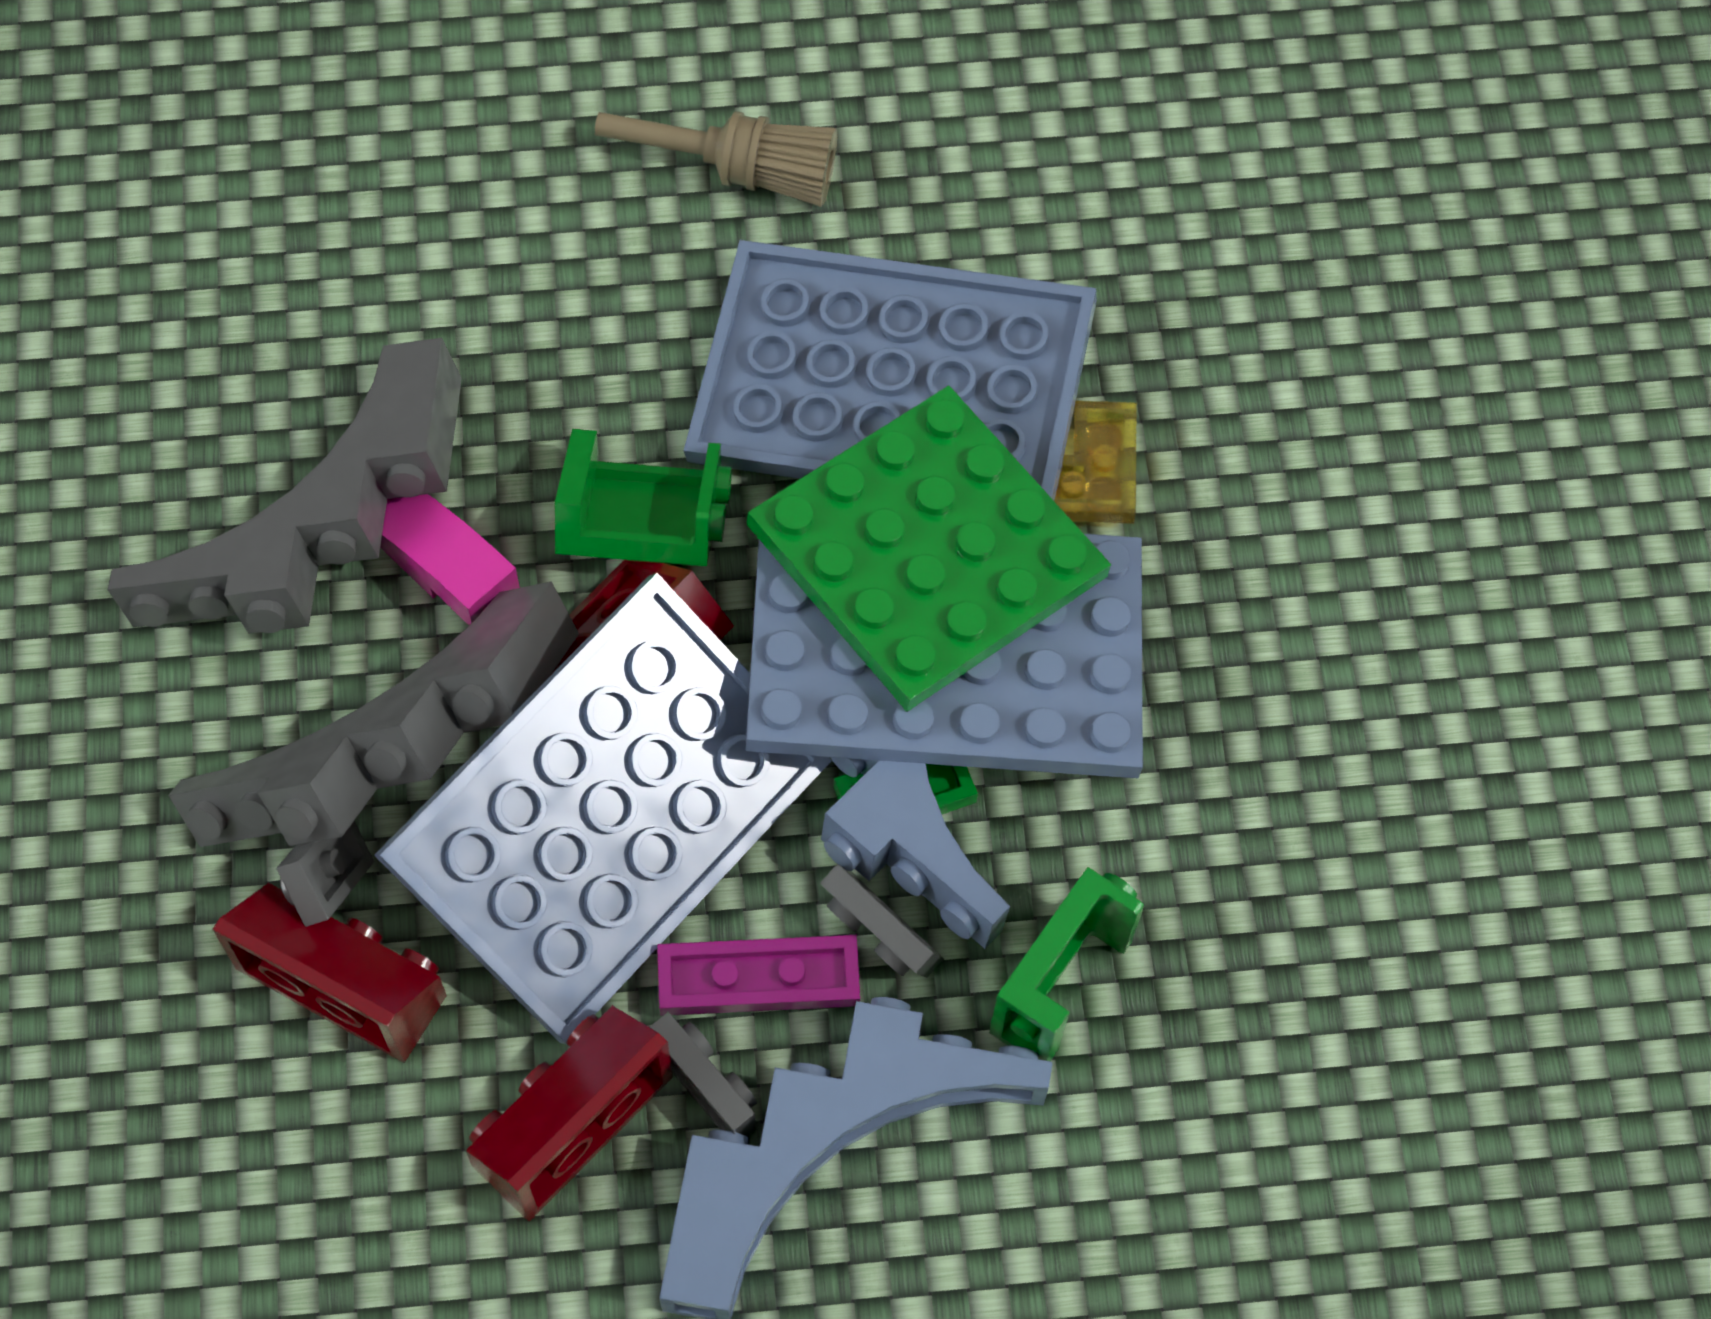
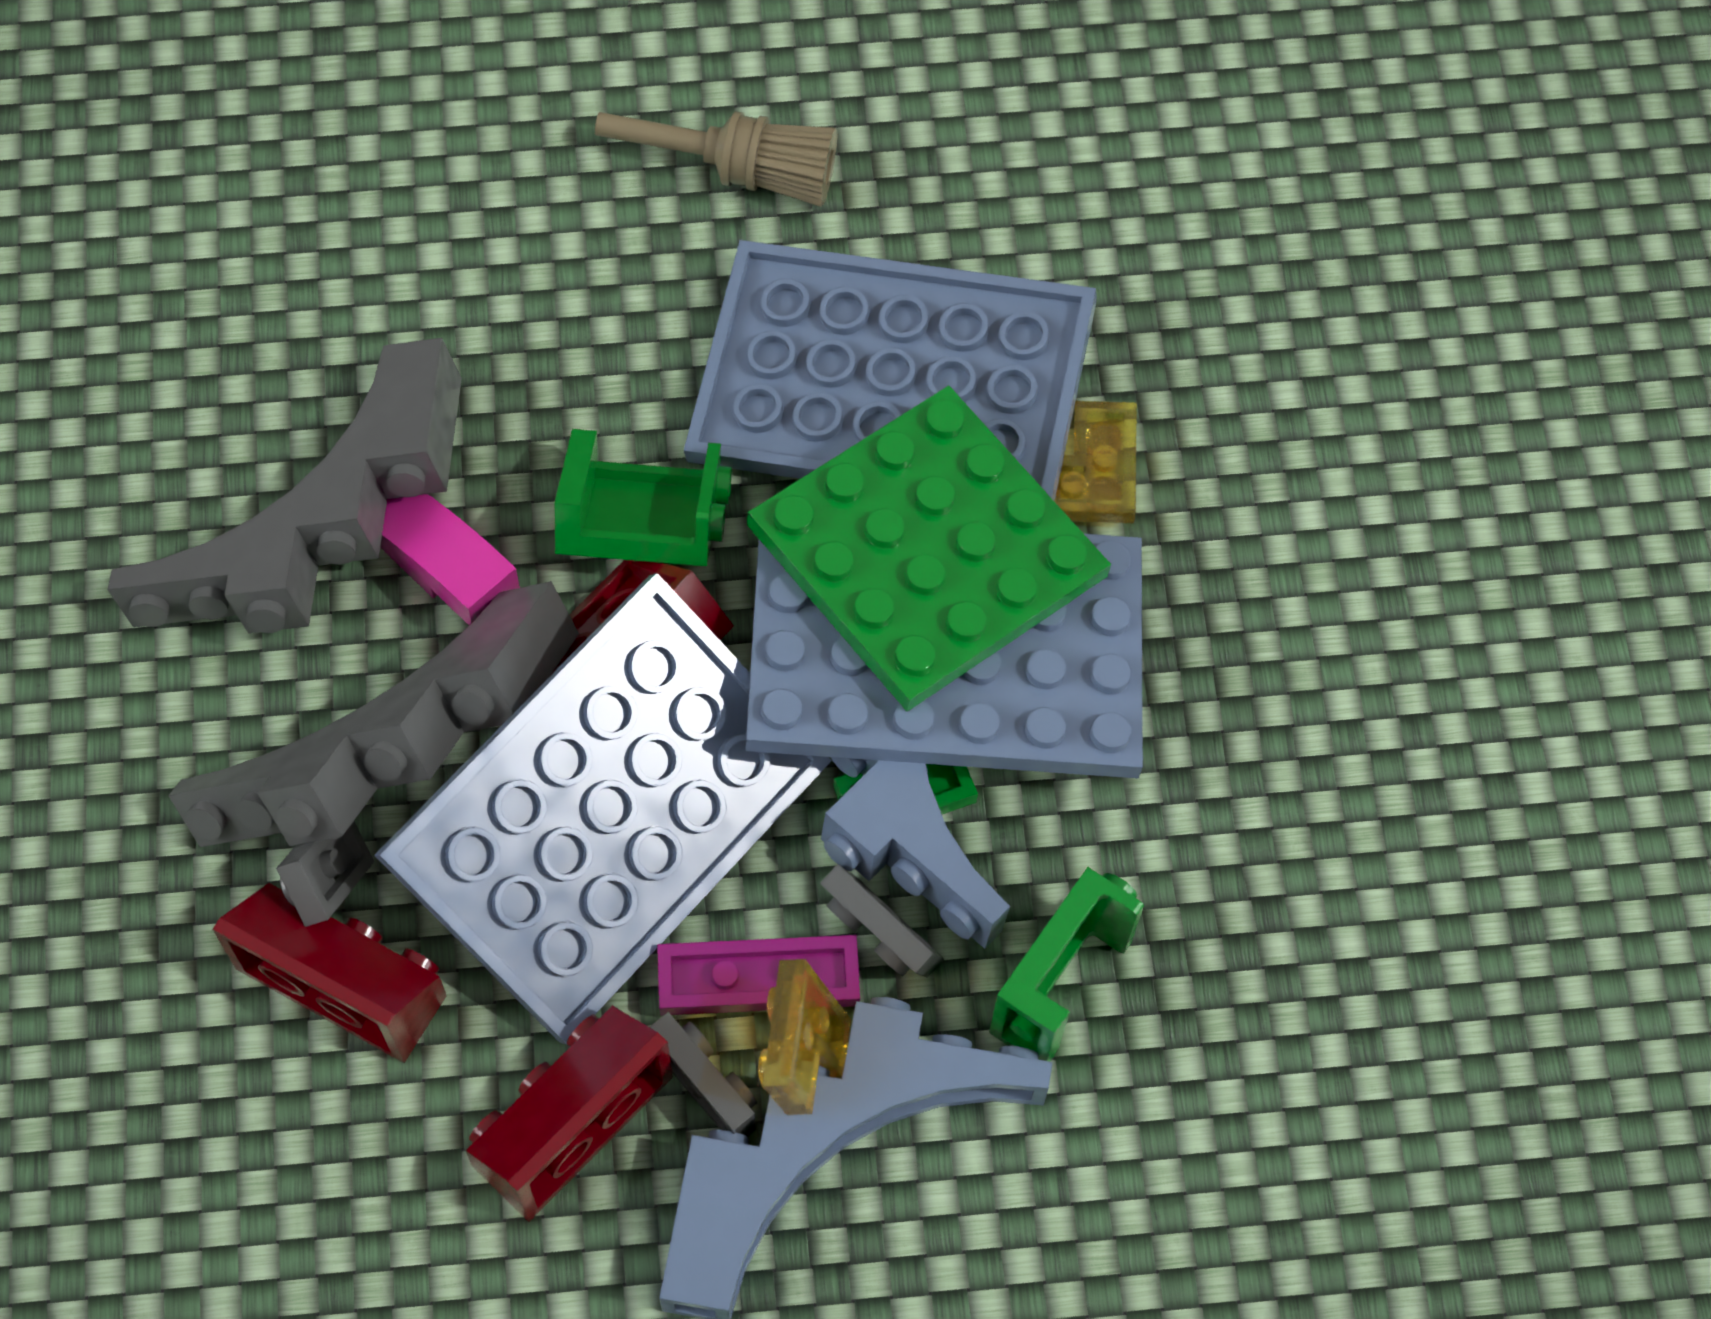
none -> clear yellow plate [758,959,851,1115]

